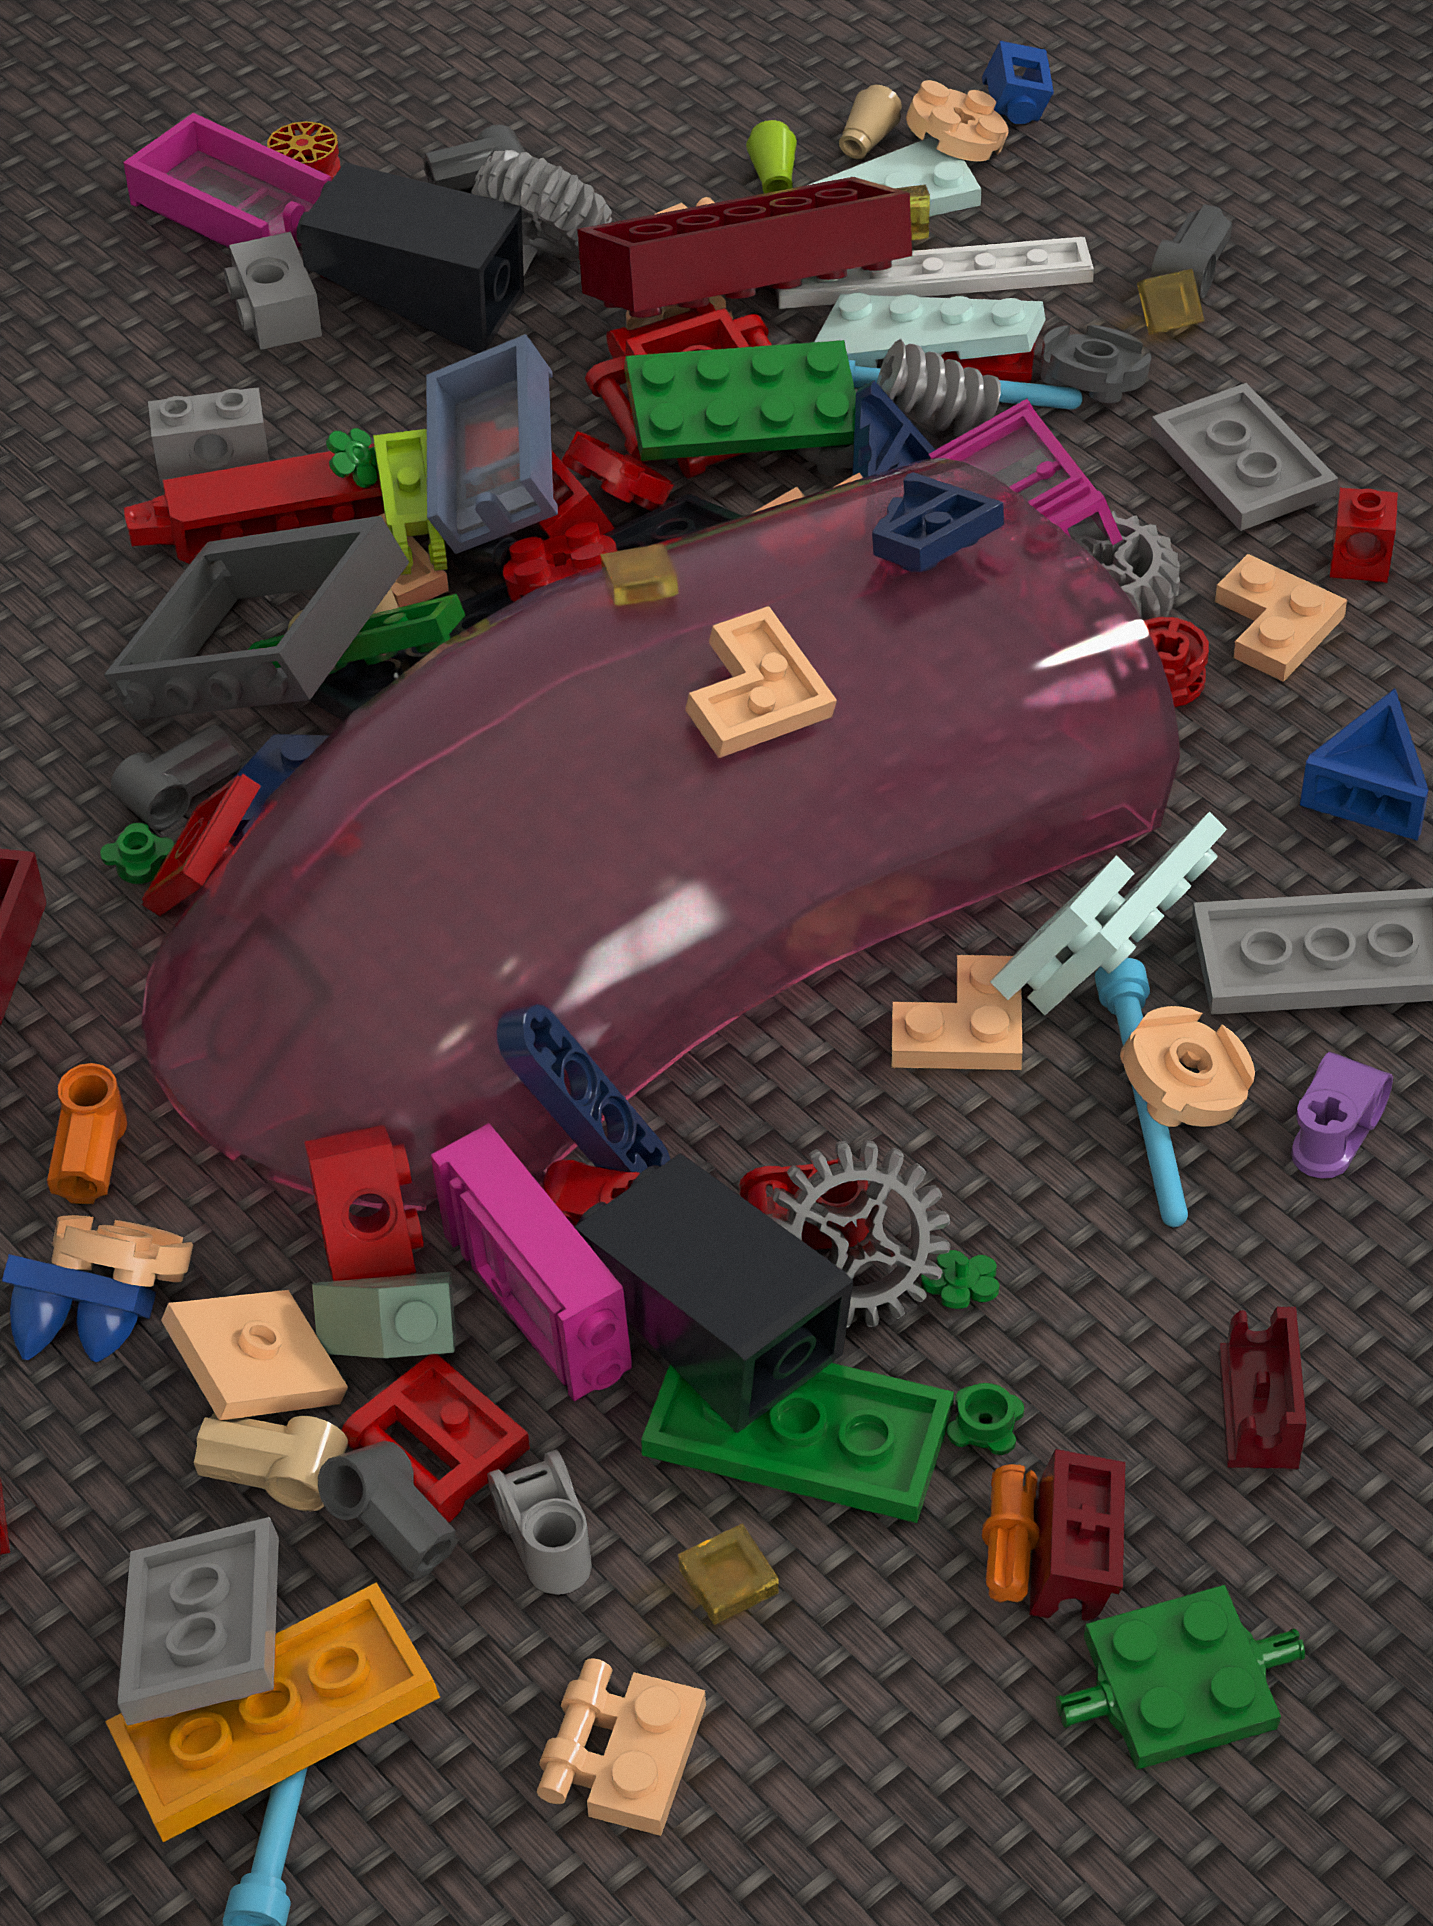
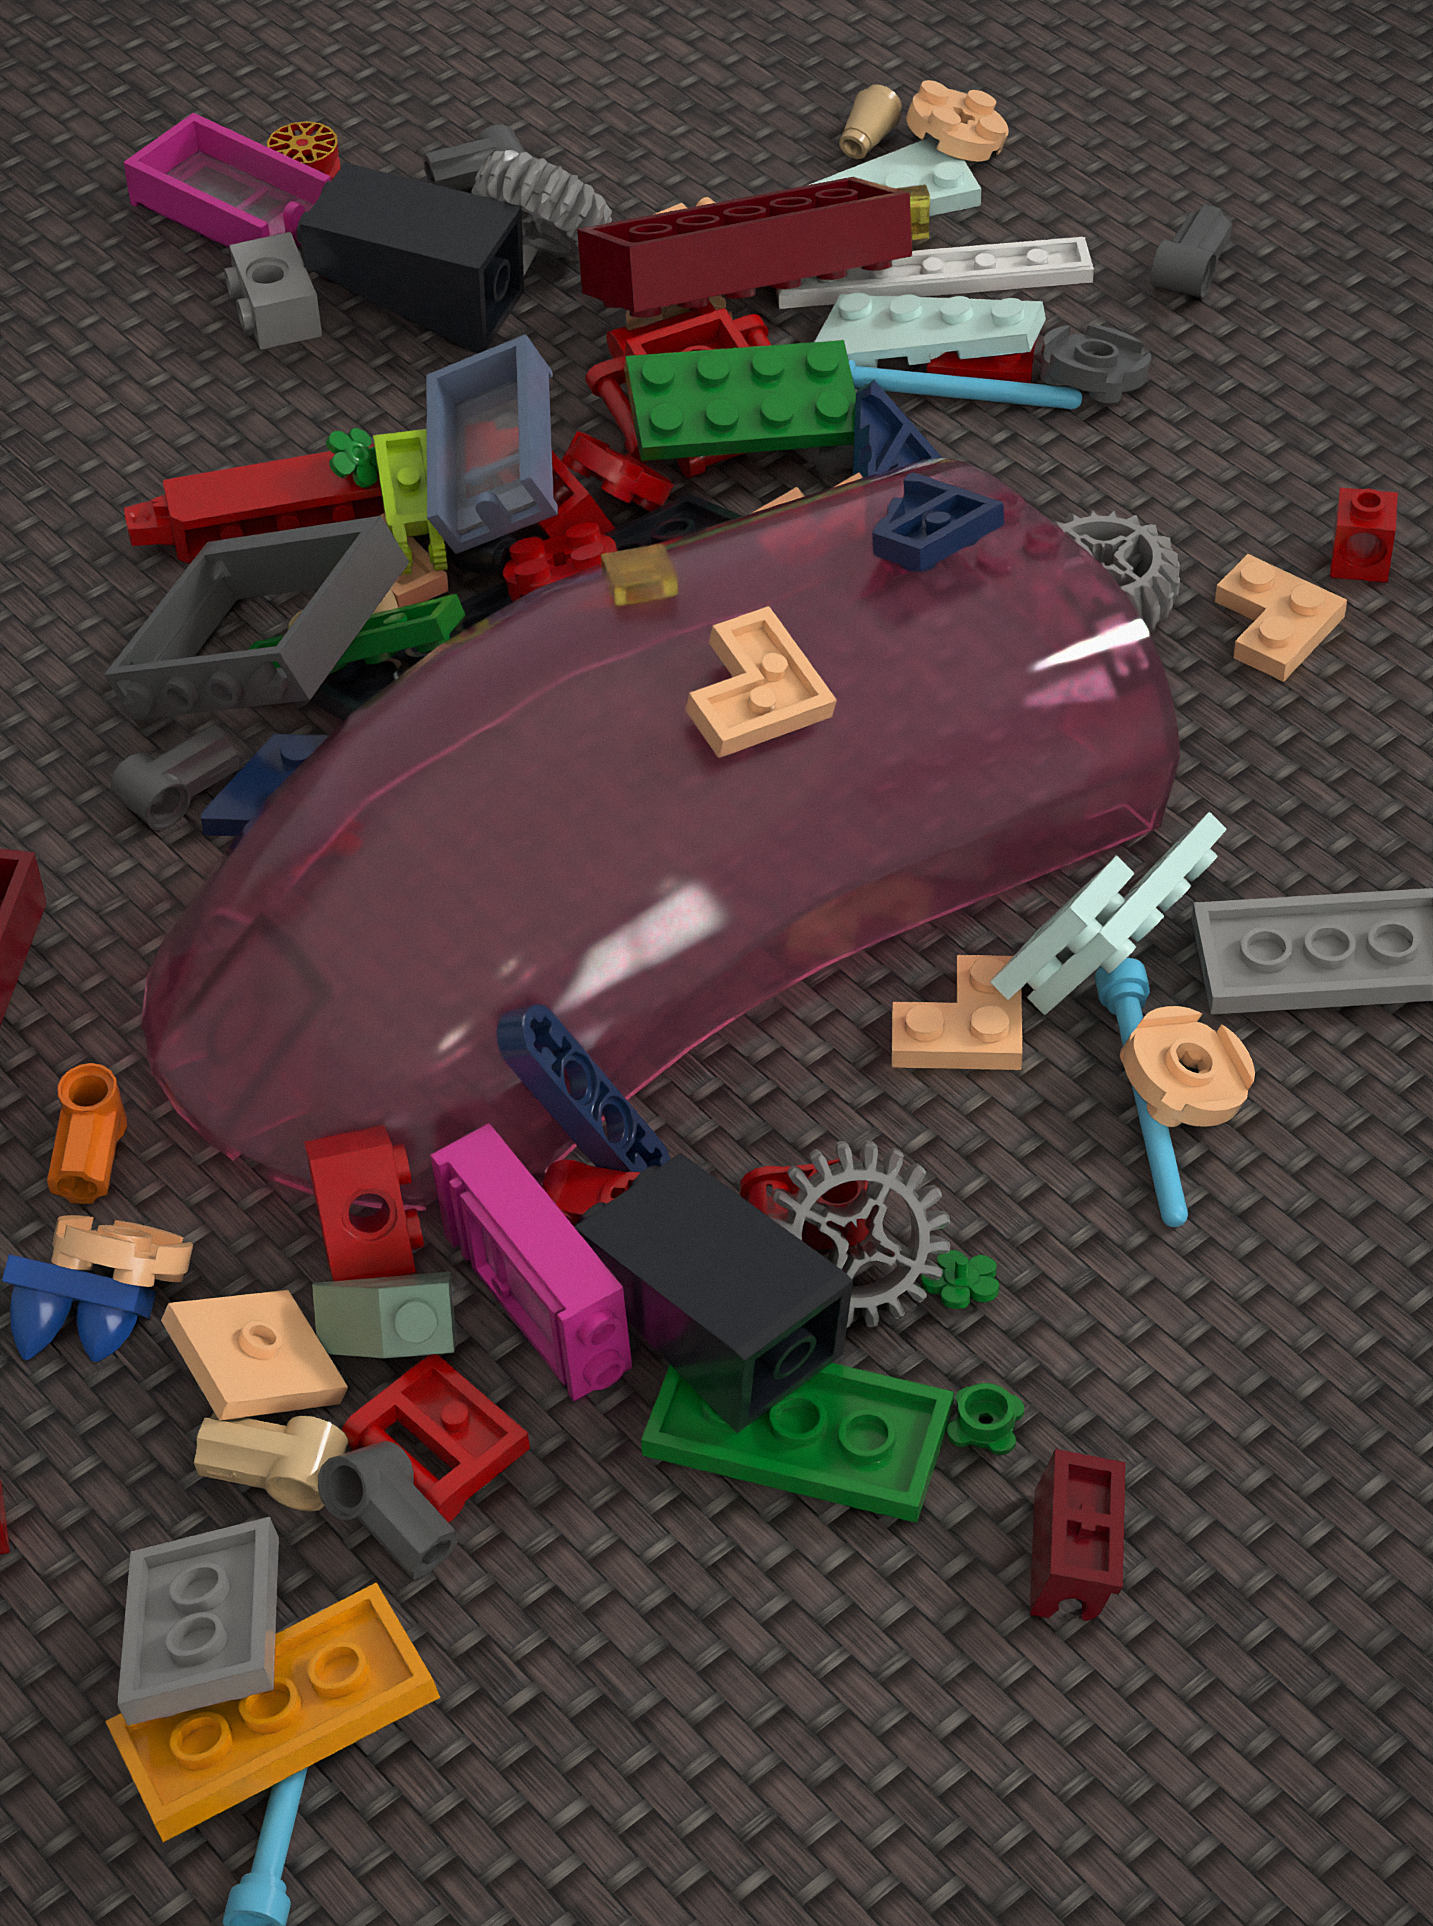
green plate [100,823,174,884] -> none
red plate [141,774,261,917] -> none
light grey brick [148,387,269,488] -> none
light grey piece [487,1449,592,1595] -> none
light nougat plate [537,1658,706,1836] -> none
clear yellow plate [678,1523,779,1625] -> none
lime cone [746,120,797,193] -> none
light grey piece [877,339,1001,438] -> none
dark pink door [929,399,1123,597] -> none
blue brick [982,41,1054,124] -> none
orange axle [982,1464,1040,1603] -> none
green plate [1056,1585,1305,1770] -> none
red wheel [1123,617,1209,708] -> none
clear yellow tile [1137,269,1205,335] -> none
light grey plate [1150,383,1338,531] -> none
dark red hinge [1219,1306,1307,1469] -> none
medium lavender piece [1291,1052,1393,1179] -> none
blue slope [1300,688,1429,840] -> none

